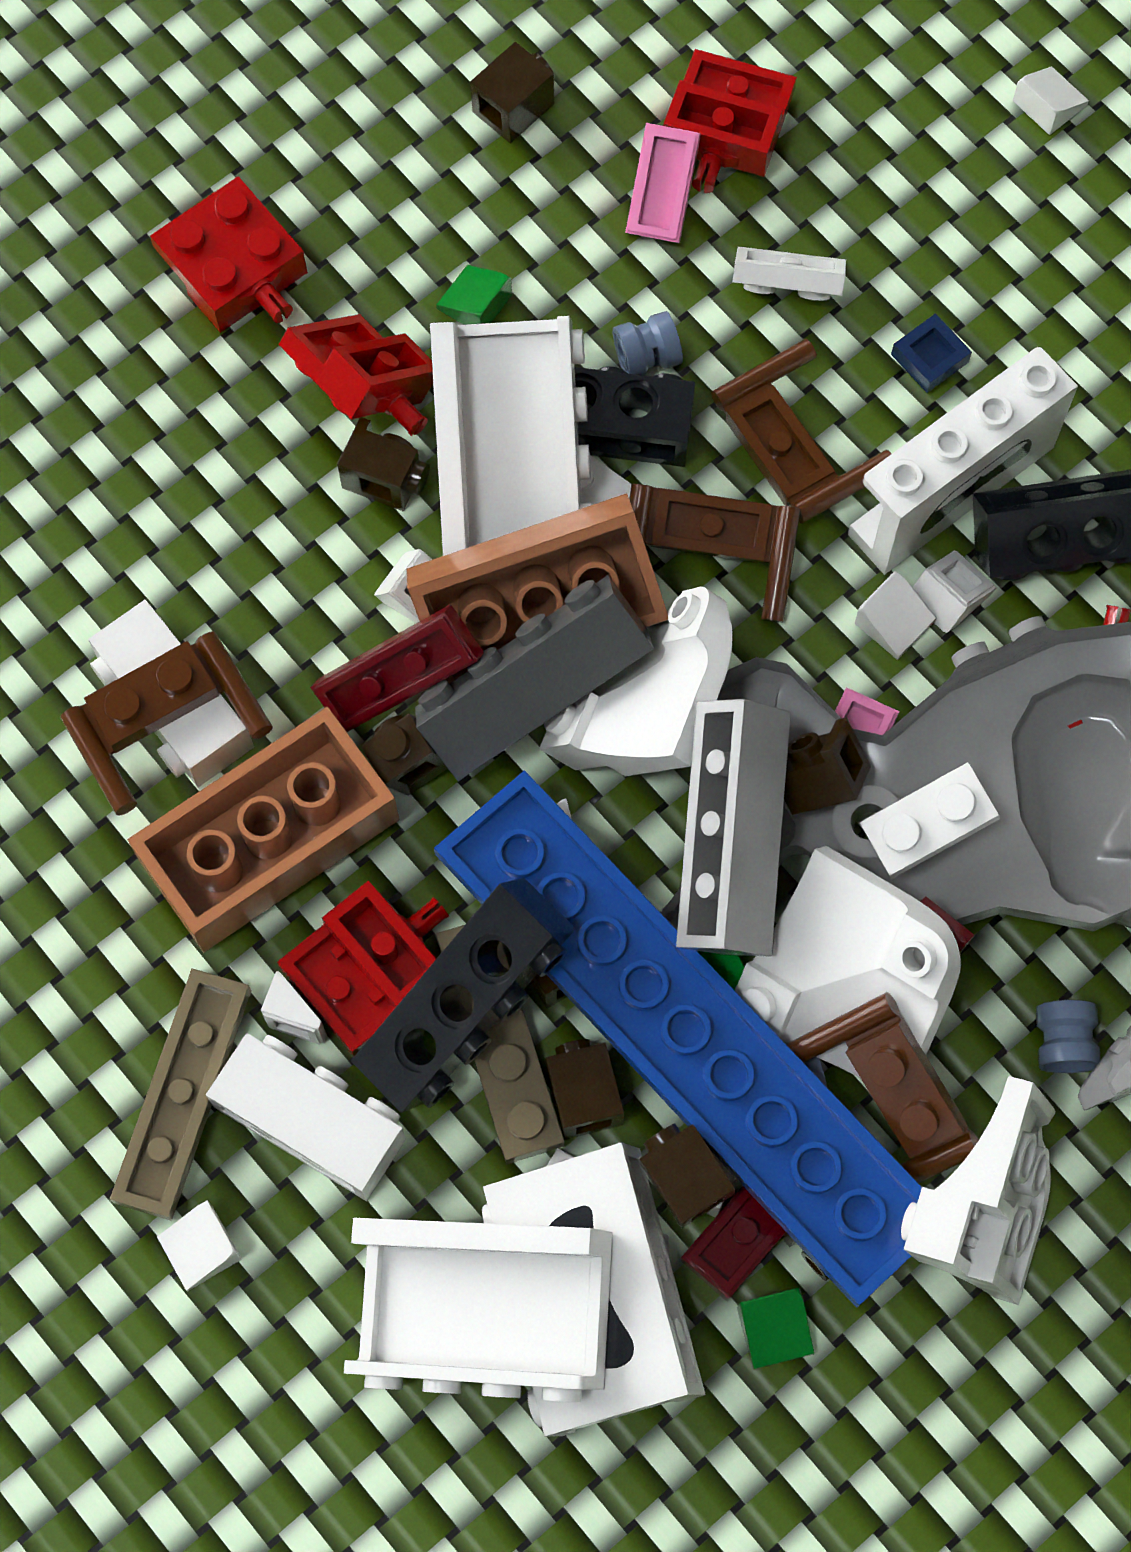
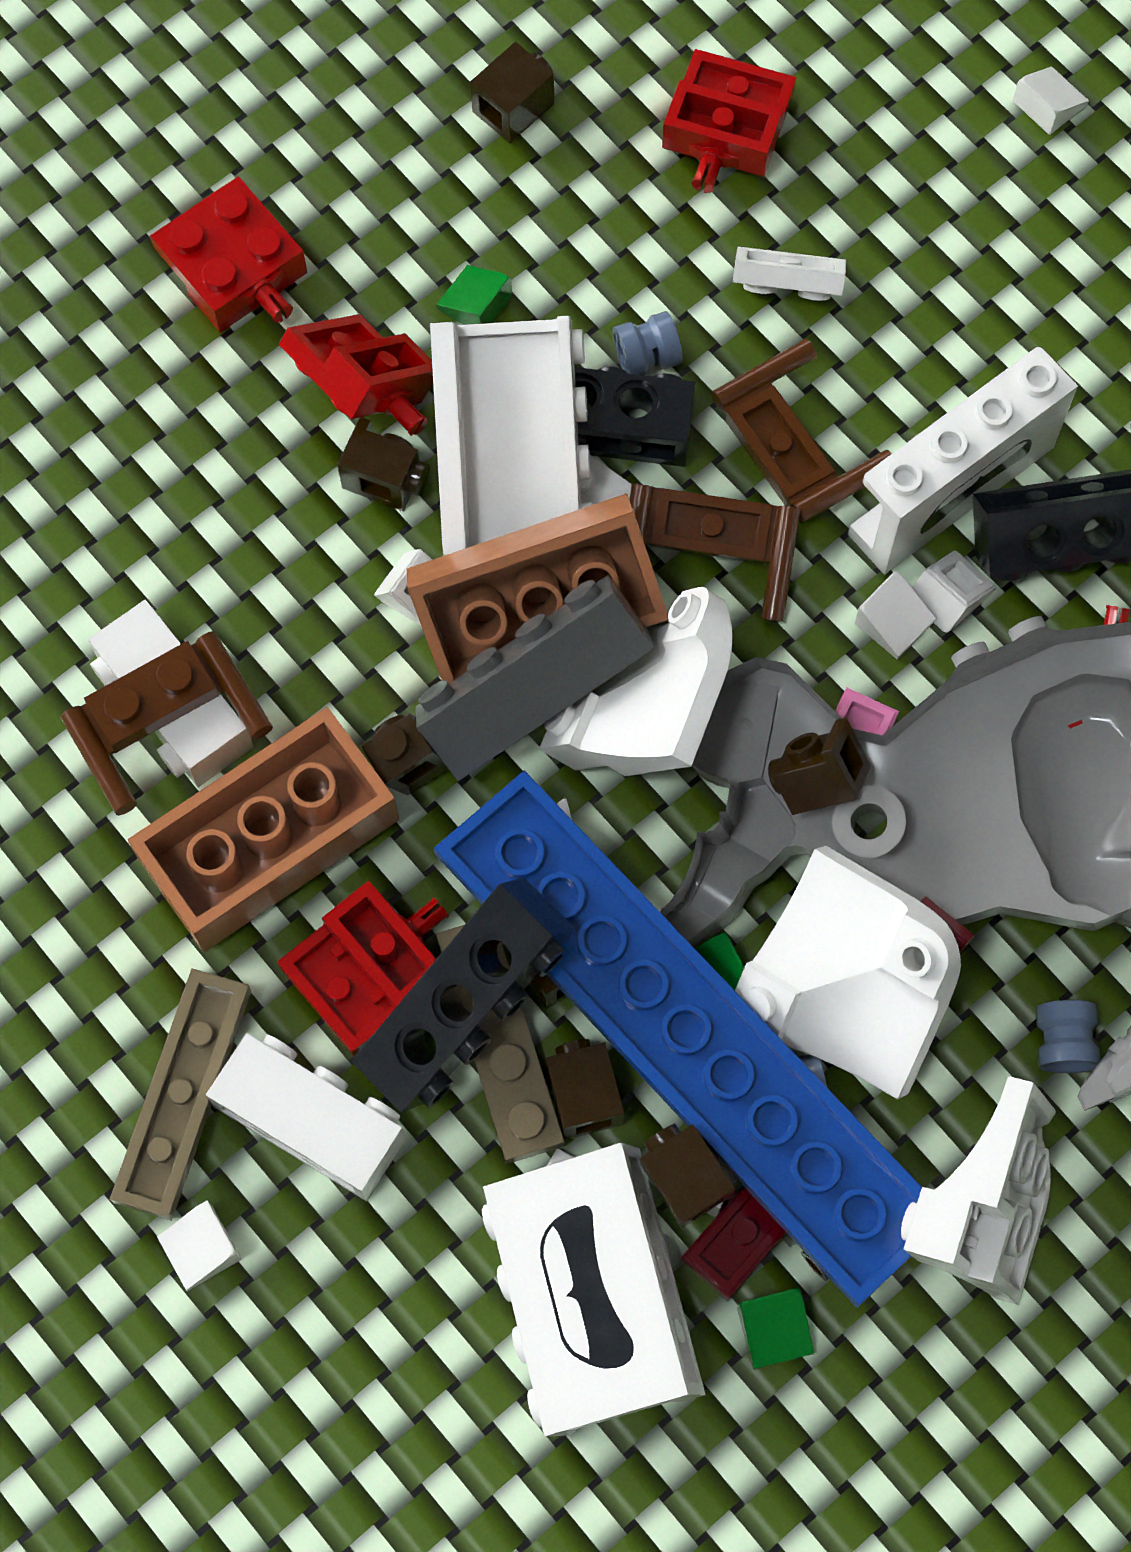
white slope [261,971,327,1045] -> none
dark red tile [310,604,484,732] -> none
white panel [344,1218,612,1402] -> none
bright pink tile [625,123,701,243] -> none
light grey brick [676,699,791,956] -> none
reddish brown plate [786,992,979,1184] -> none
white plate [859,762,1000,879] -> none
dark blue plate [891,313,972,393] -> none

